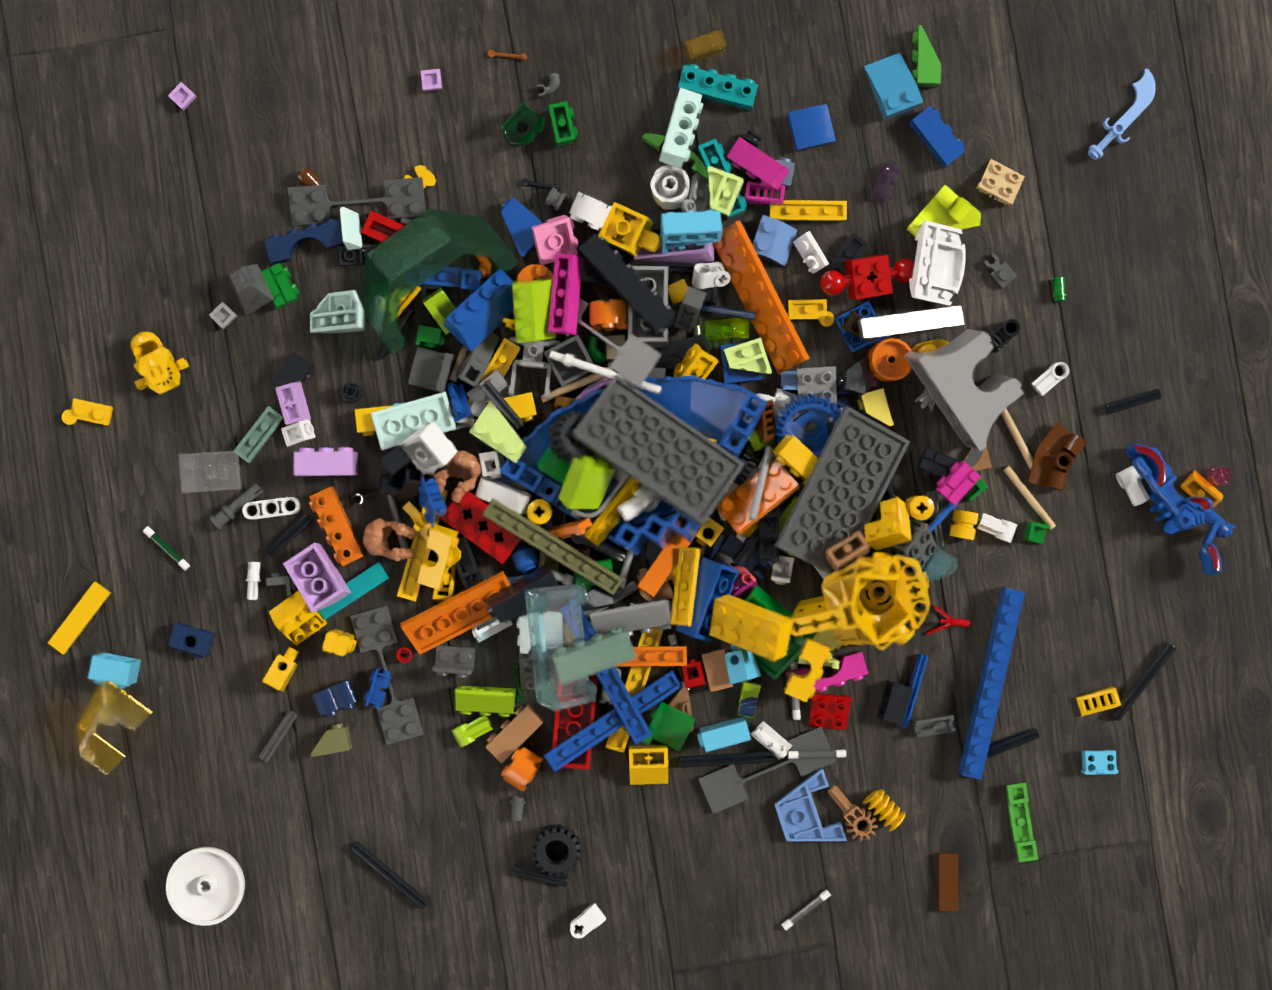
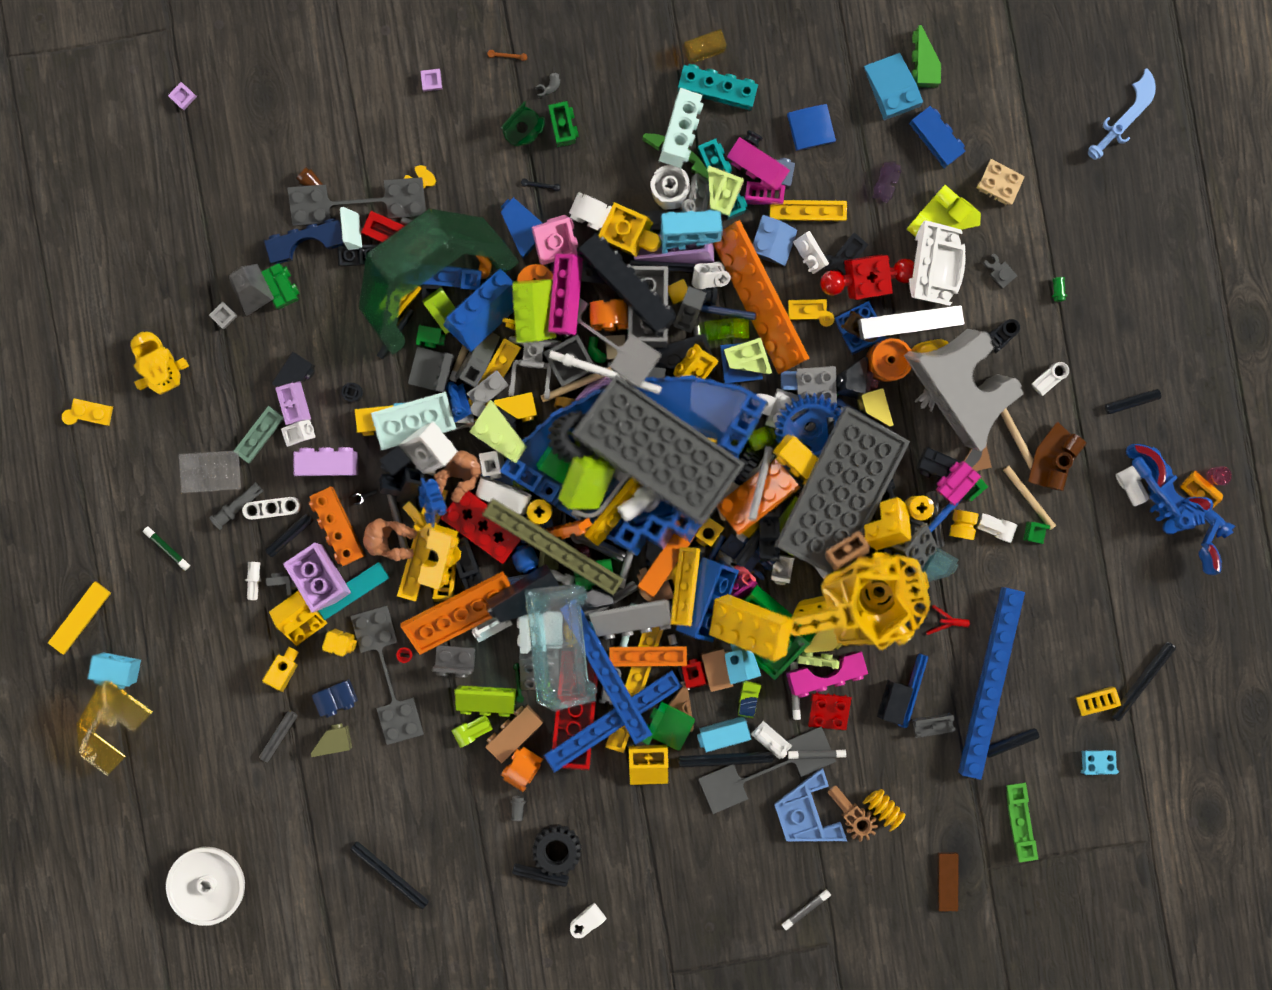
dark blue brick [168,622,216,659] -> none
light aqua wedge [310,290,365,333] -> none
blue hinge [364,667,392,709] -> none
black axle [480,381,524,430] -> none
dark grey wheel [545,187,567,211] -> none
sand green slope [551,627,637,685] -> none
reddish brown slope [756,399,777,443] -> none
yellow arch [784,637,831,702] -> none

